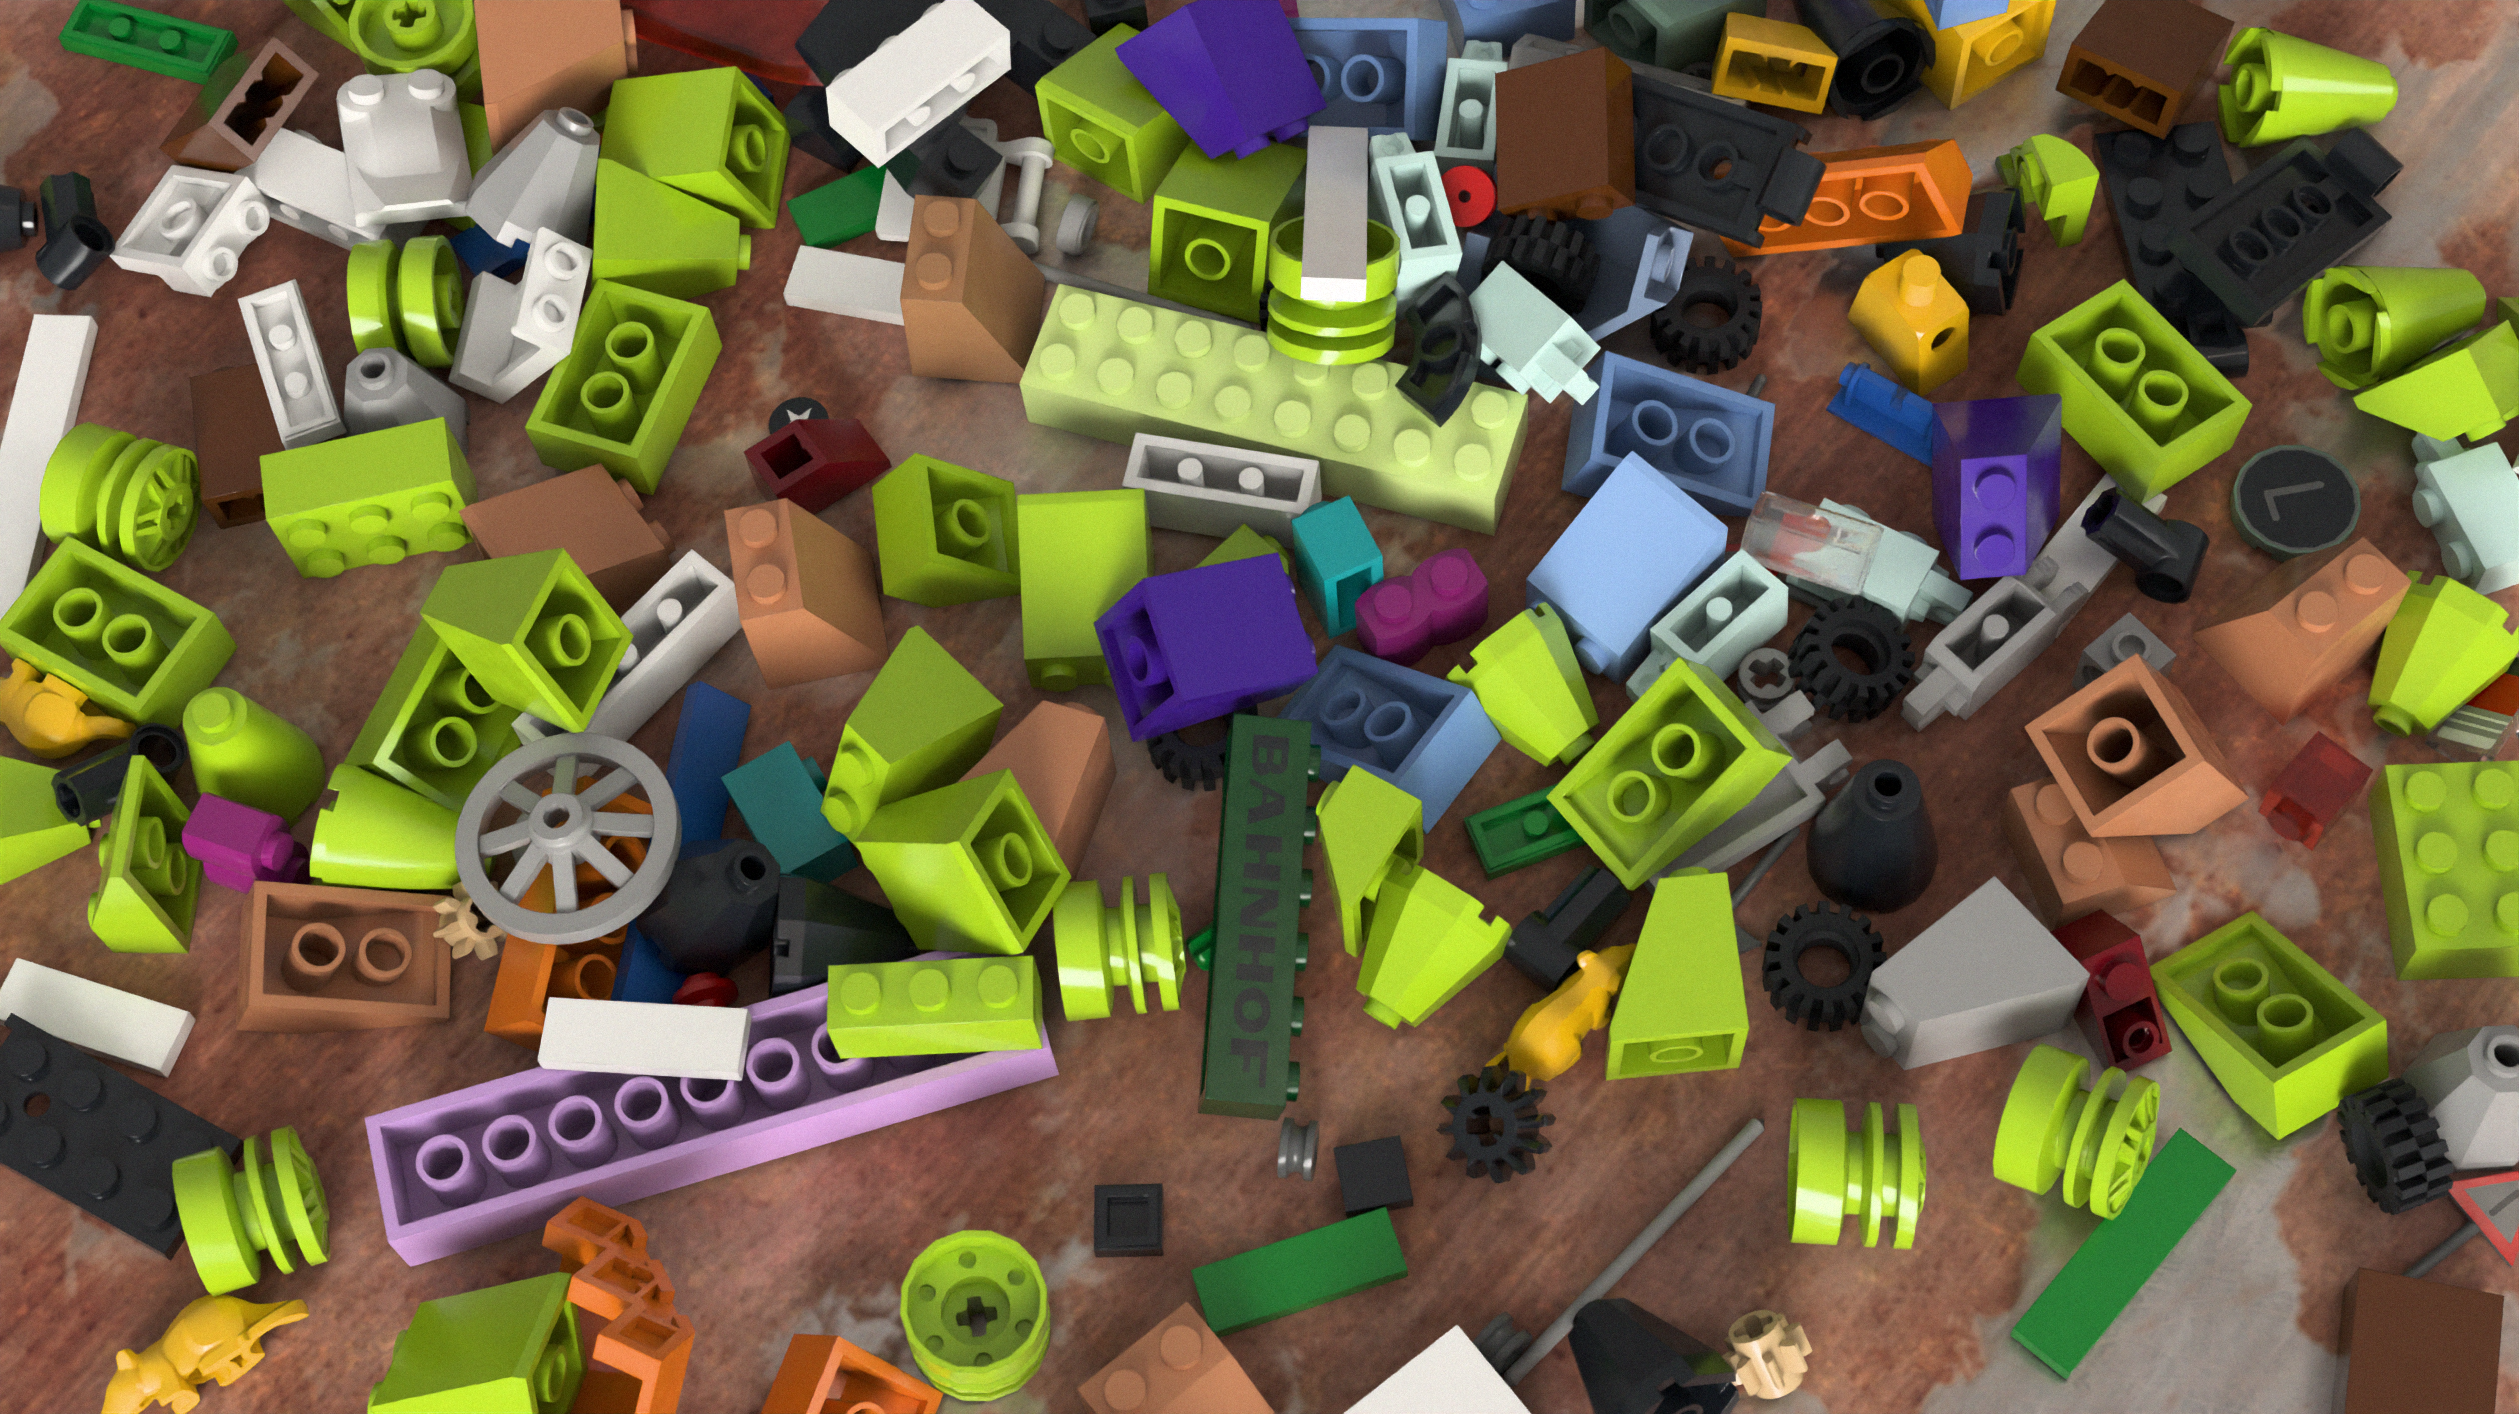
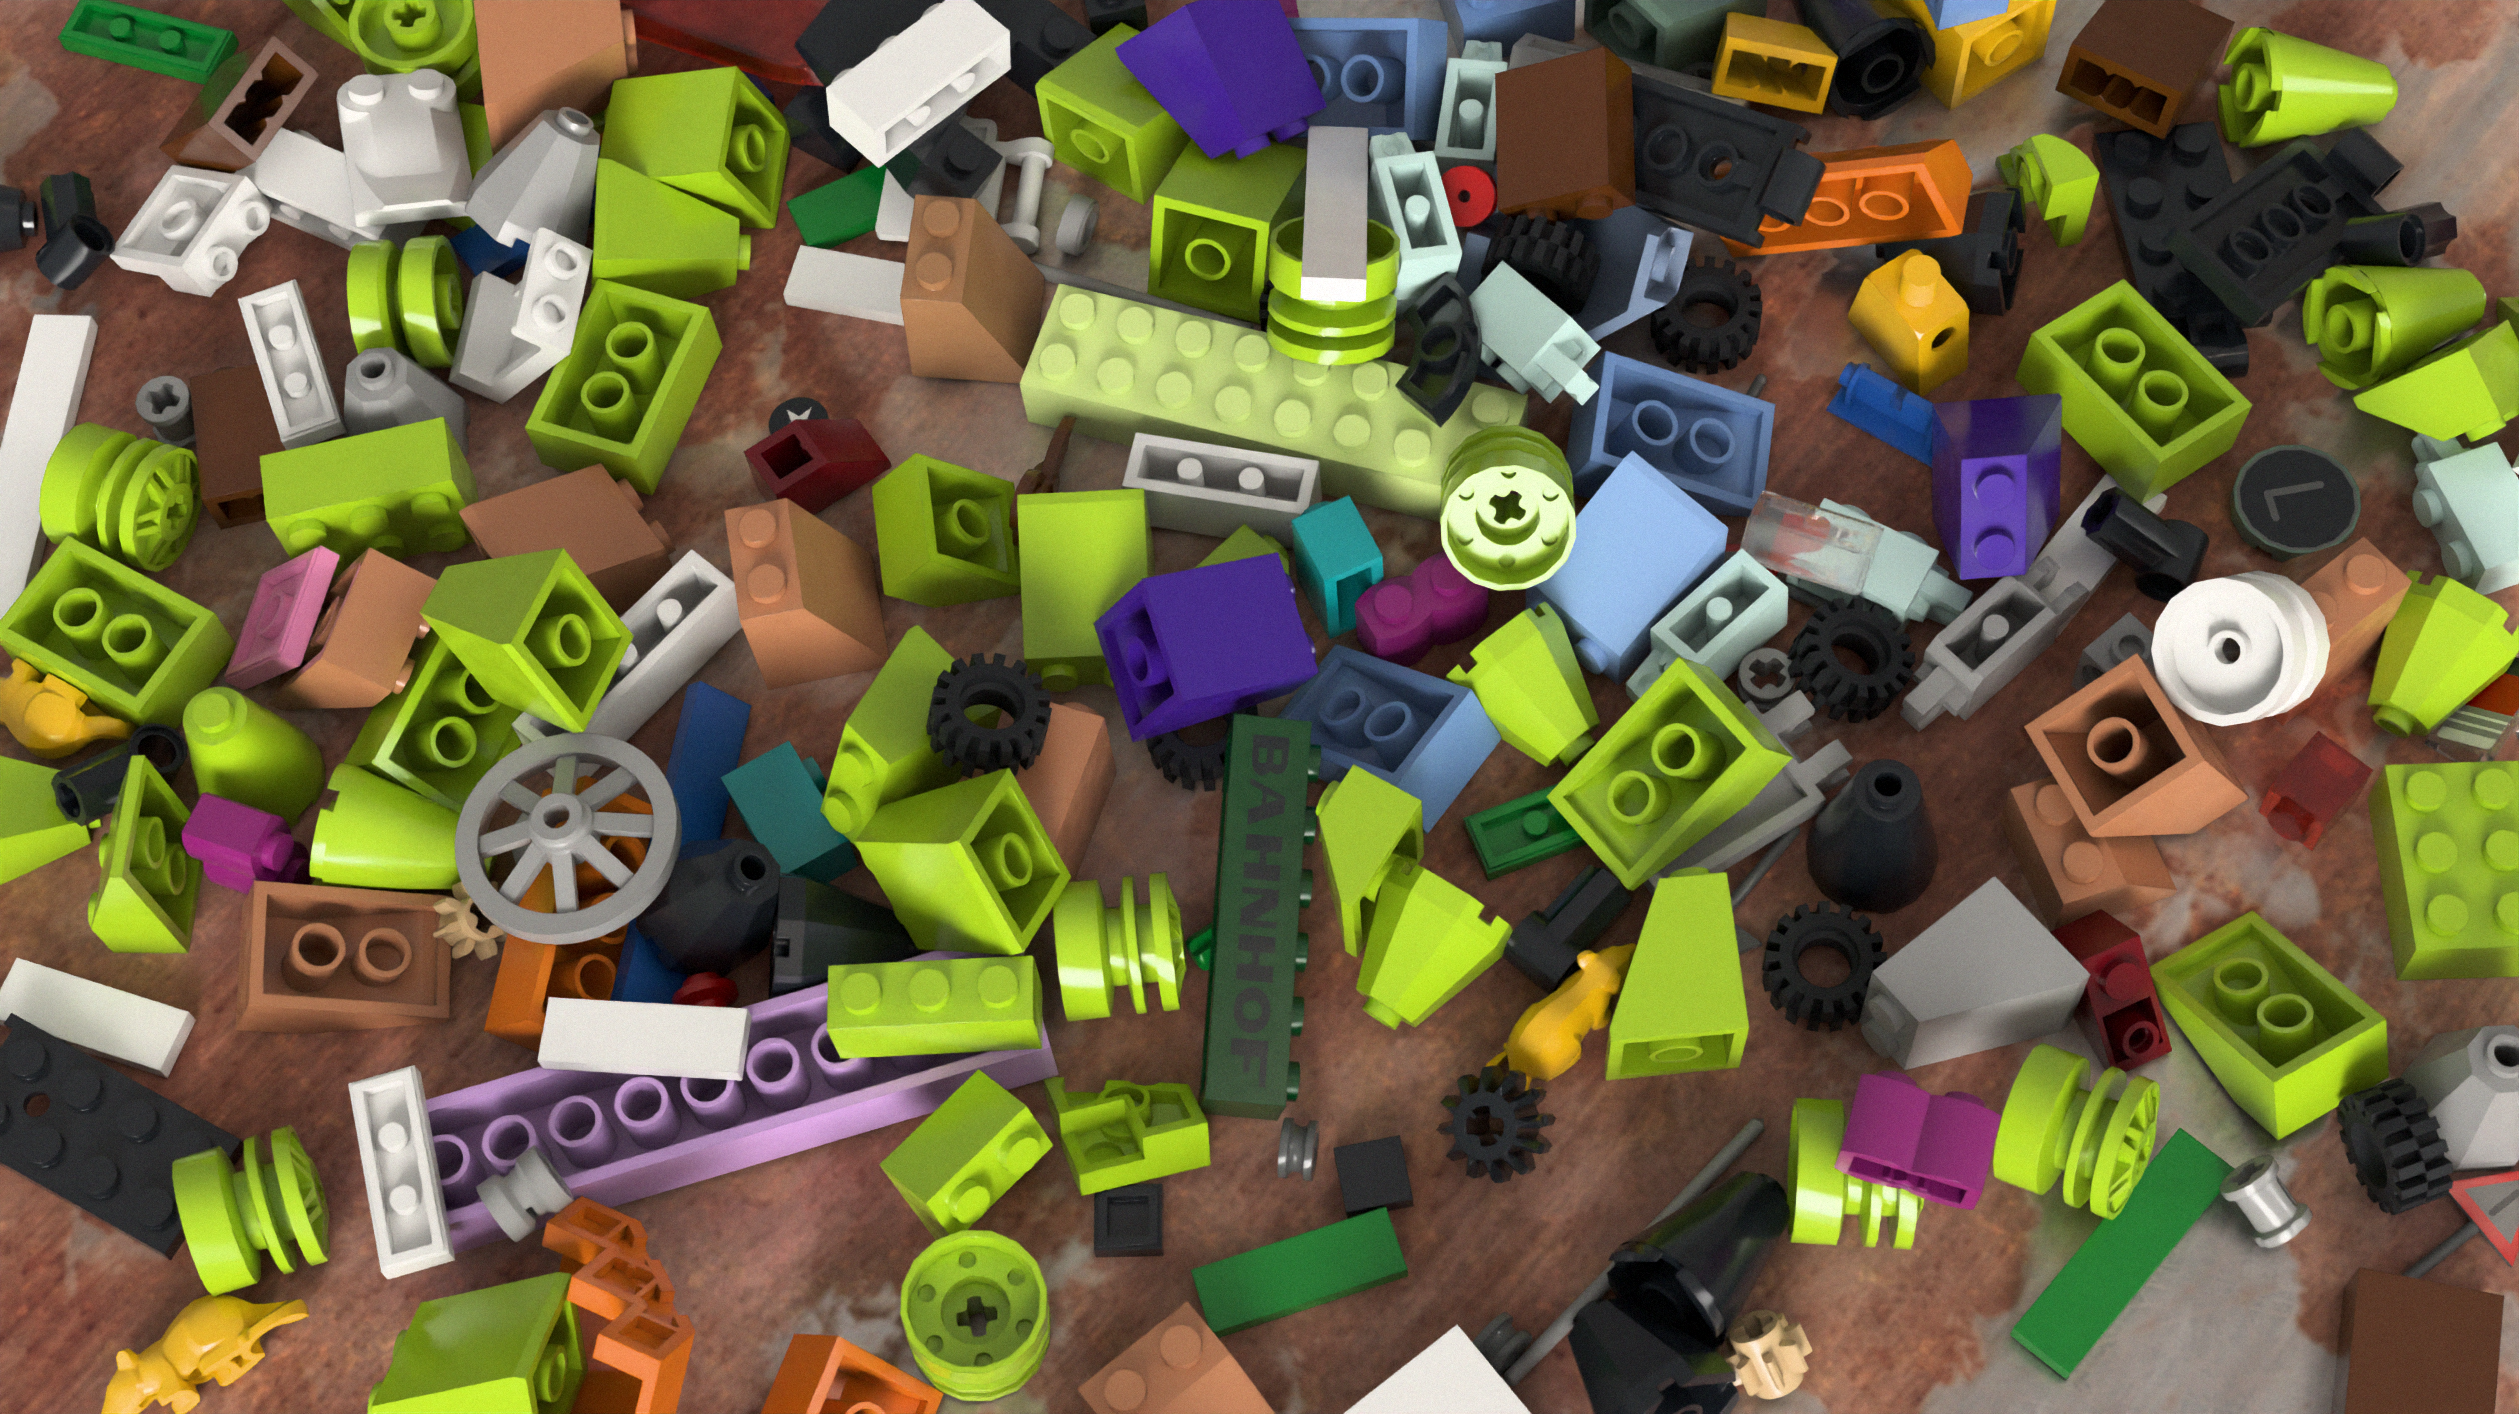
none -> light grey bush [135,376,196,450]
none -> bright pink plate [224,546,340,691]
none -> nougat slope [269,547,438,710]
none -> white tile [348,1065,455,1279]
none -> light grey wheel [476,1145,575,1243]
none -> lime slope [879,1069,1054,1240]
none -> black tyre [926,653,1052,779]
none -> reddish brown piece [1009,415,1077,548]
none -> lime slope [1043,1077,1211,1196]
none -> lime wheel [1440,425,1576,591]
none -> black cone [1607,1171,1790,1351]
none -> magenta brick [1834,1070,2001,1210]
none -> white wheel [2151,570,2330,726]
none -> light grey bush [2219,1155,2313,1248]
none -> black piece [2342,202,2458,267]

